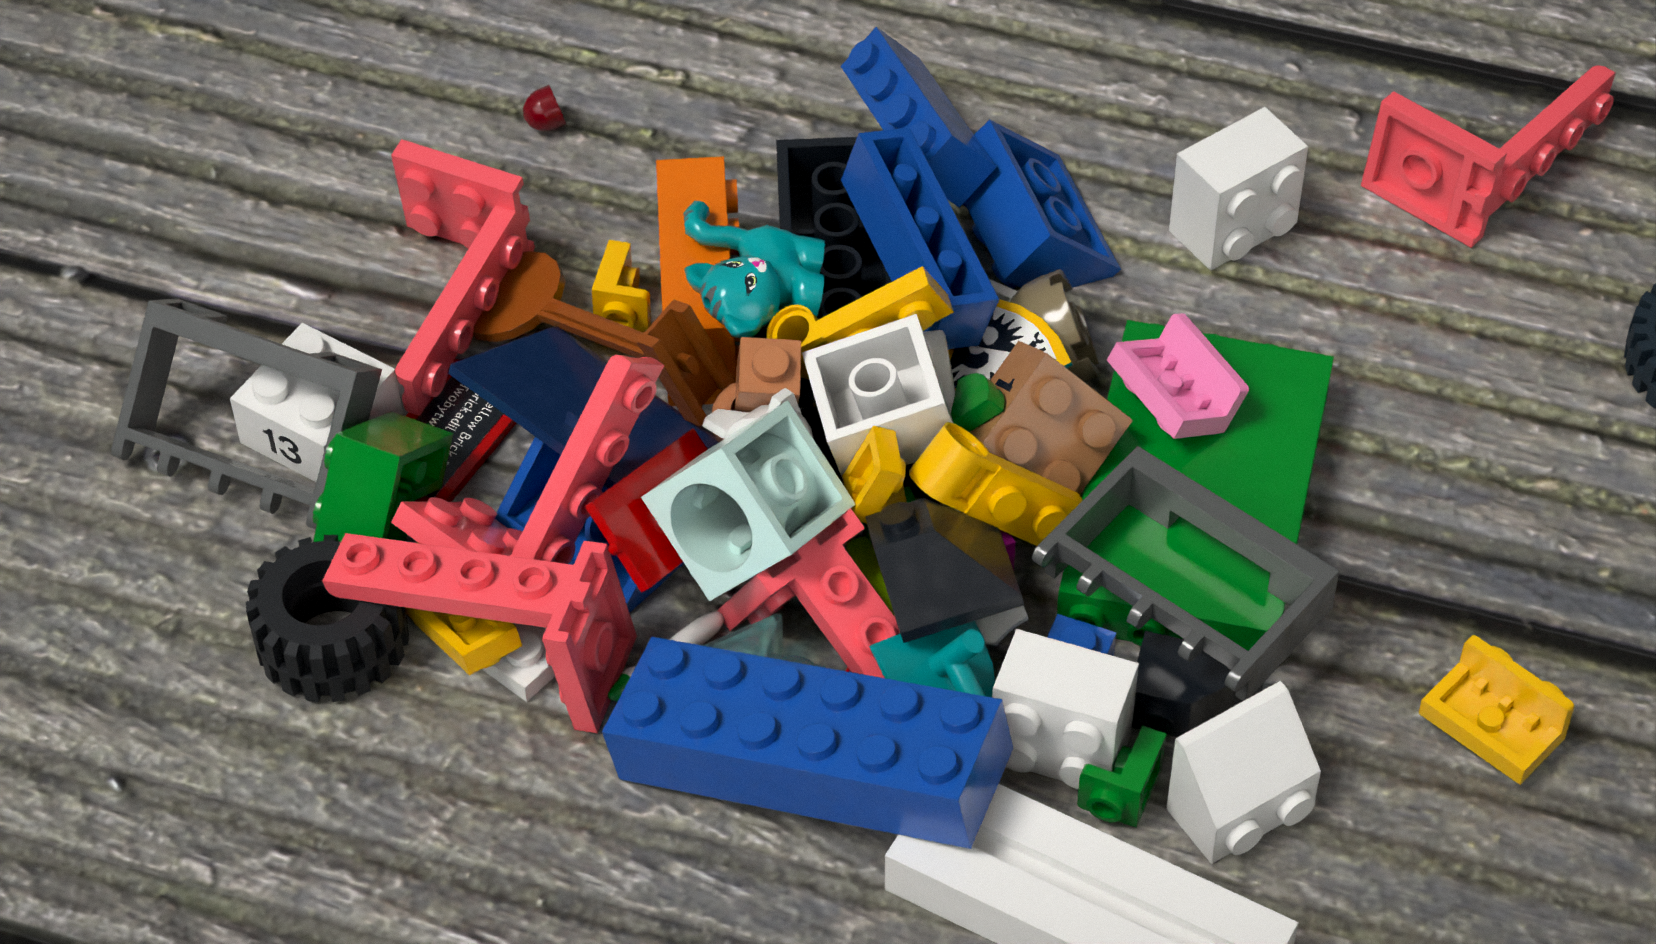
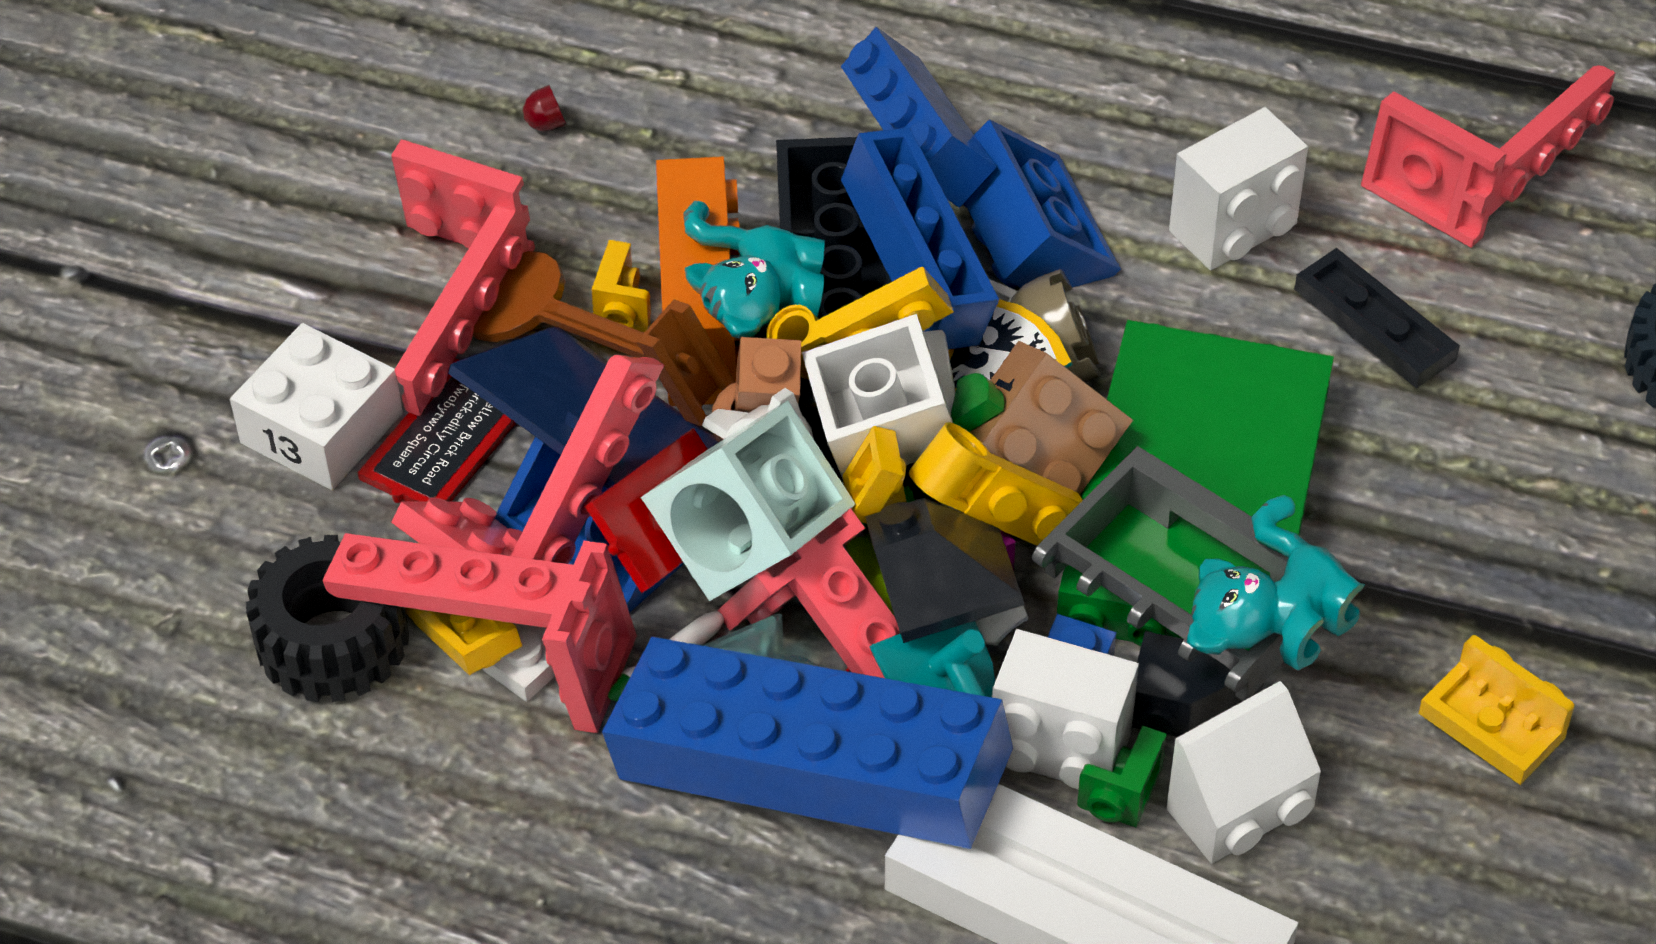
dark grey hinge [111,299,382,530] -> none
green brick [313,411,454,542] -> none
bright pink bracket [1107,313,1249,439] -> none
none -> teal animal [1187,495,1365,670]
none -> black plate [1294,248,1460,389]

